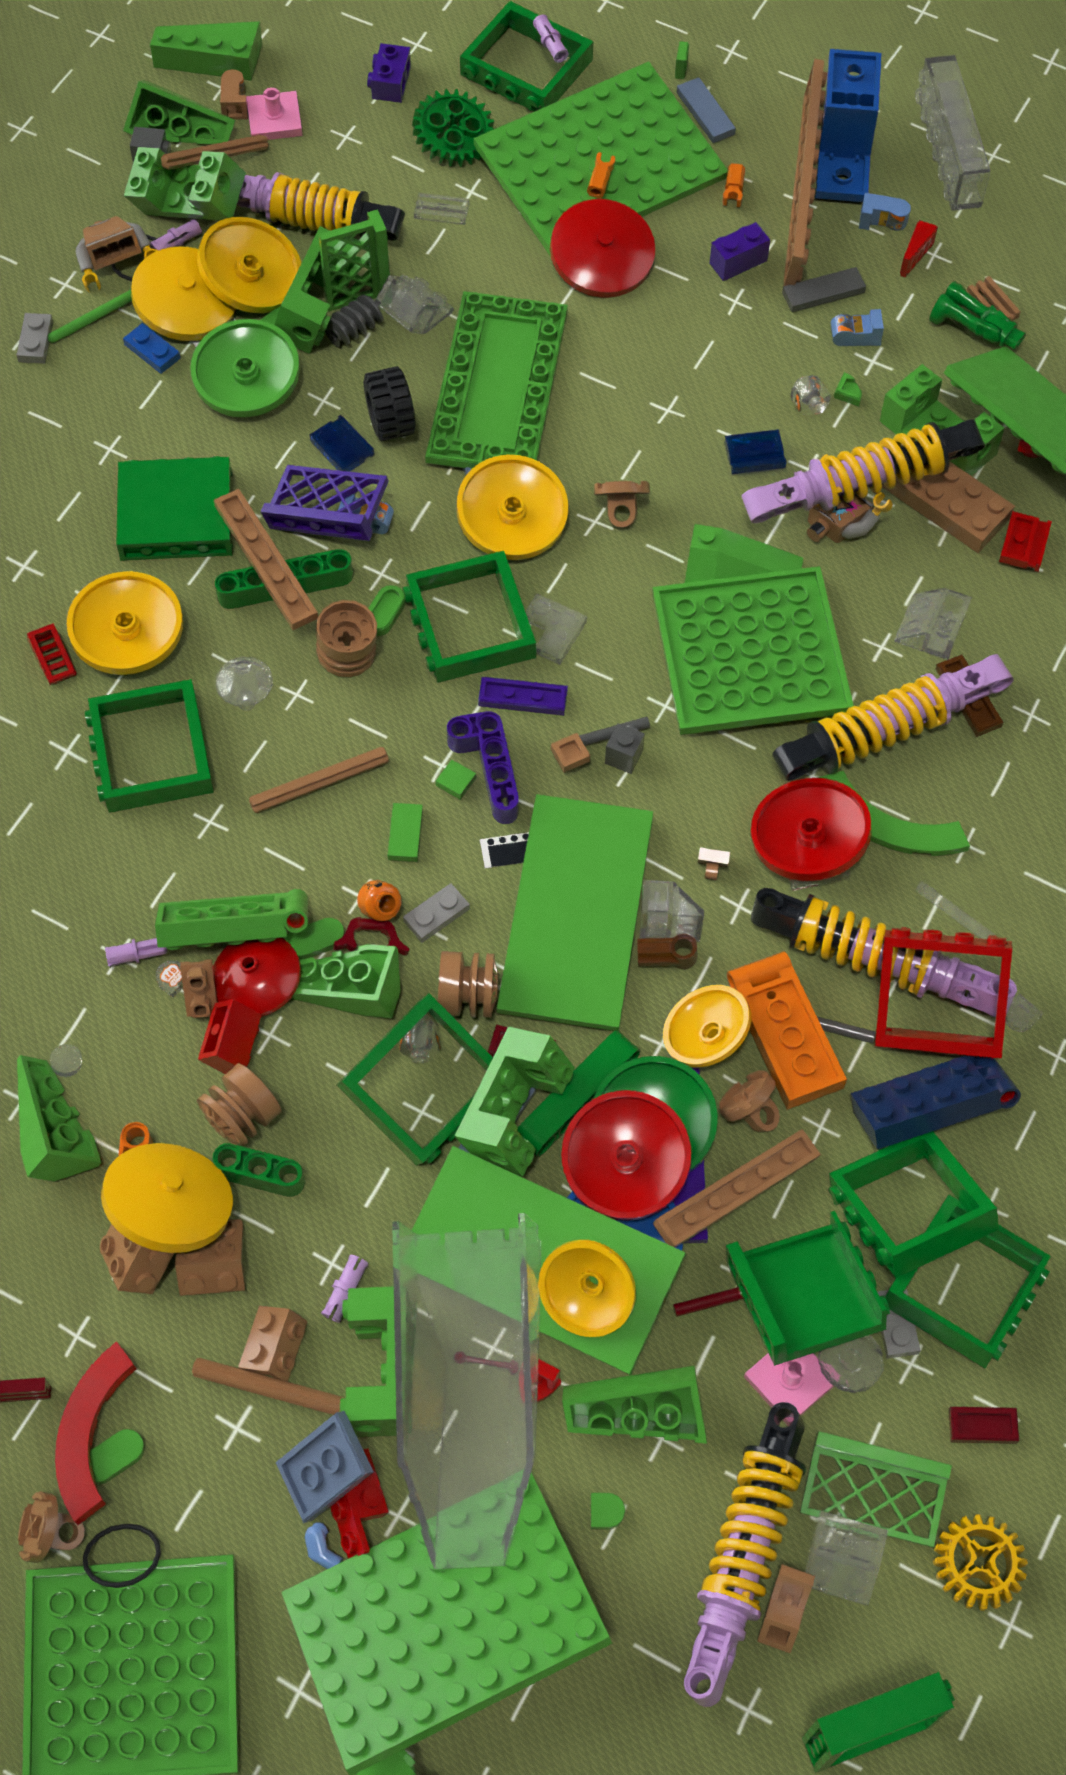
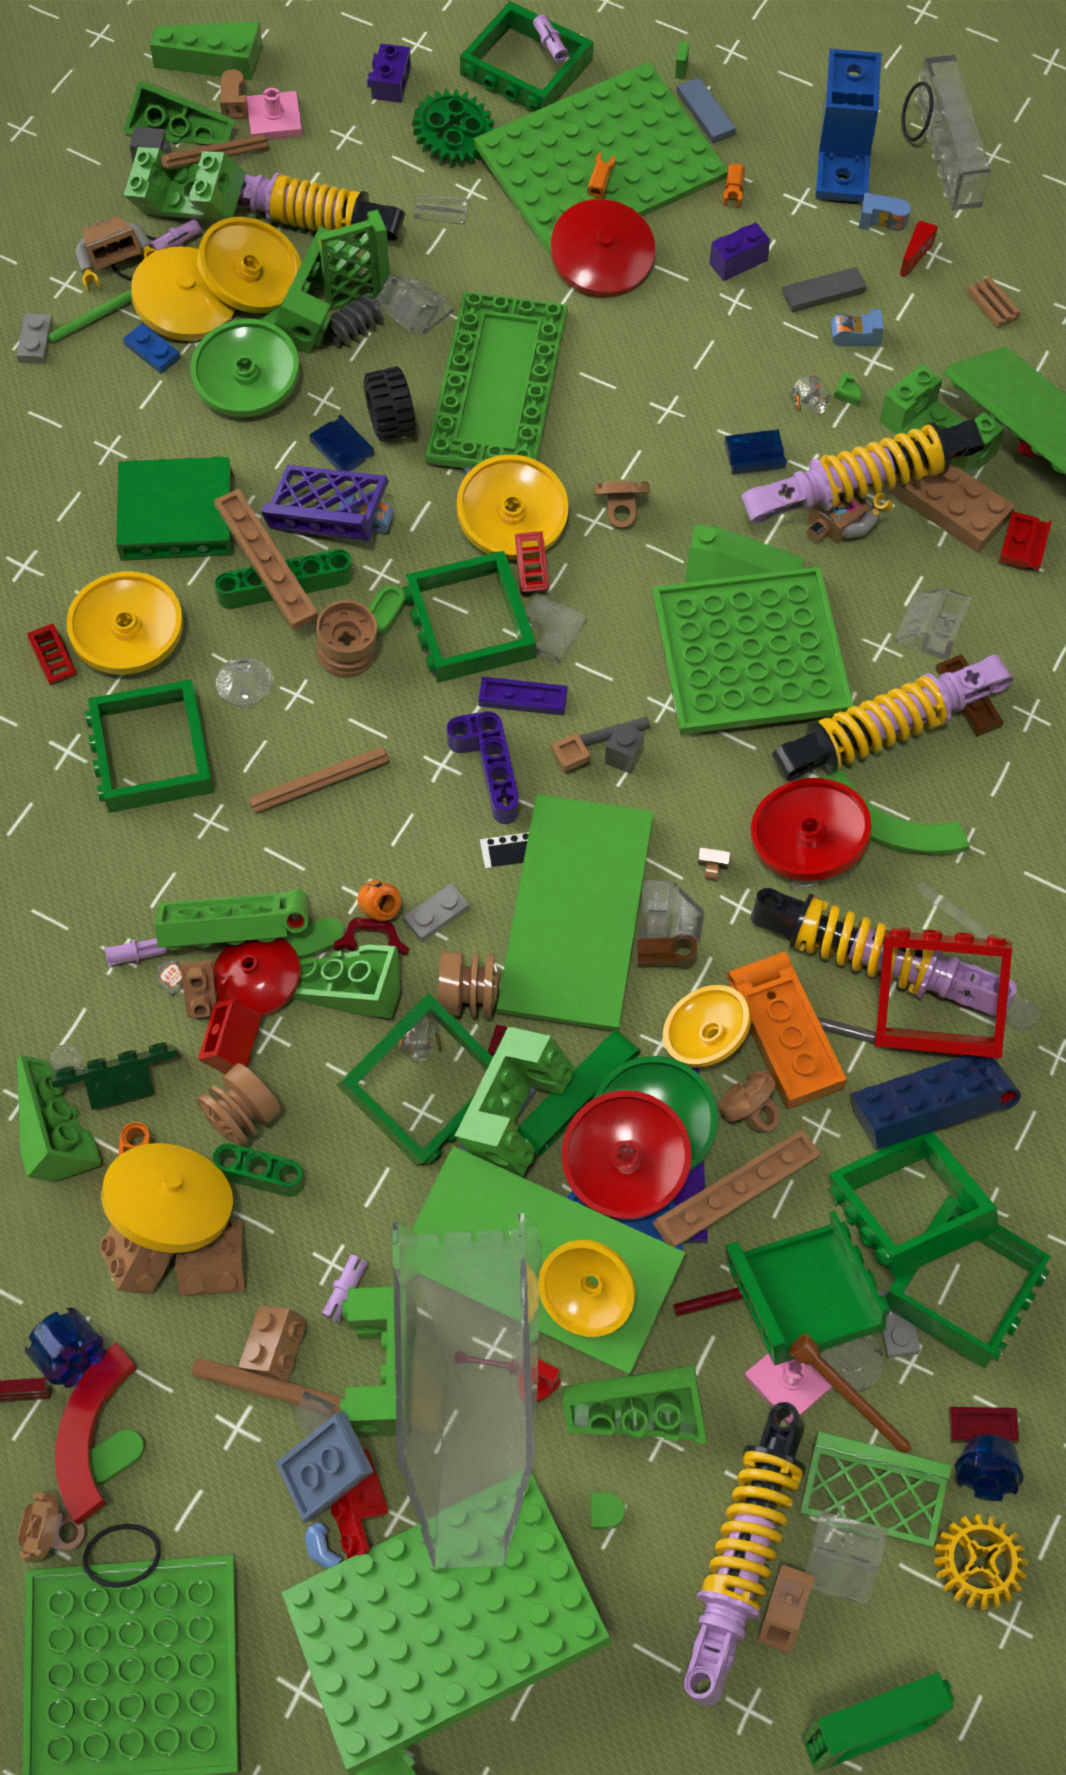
bright green tile [387,803,423,862] -> none
bright green tile [435,760,476,800] -> none
medium nougat plate [783,58,827,286] -> none
green piece [929,281,1026,350] -> none
none -> clear blue brick [25,1307,106,1388]
none -> dark green bracket [49,1042,177,1110]
none -> clear tile [295,1391,335,1432]
none -> red slope [514,531,549,592]
none -> dark orange piece [789,1334,911,1453]
none -> black piece [901,81,933,141]
none -> clear blue cone [955,1435,1024,1501]

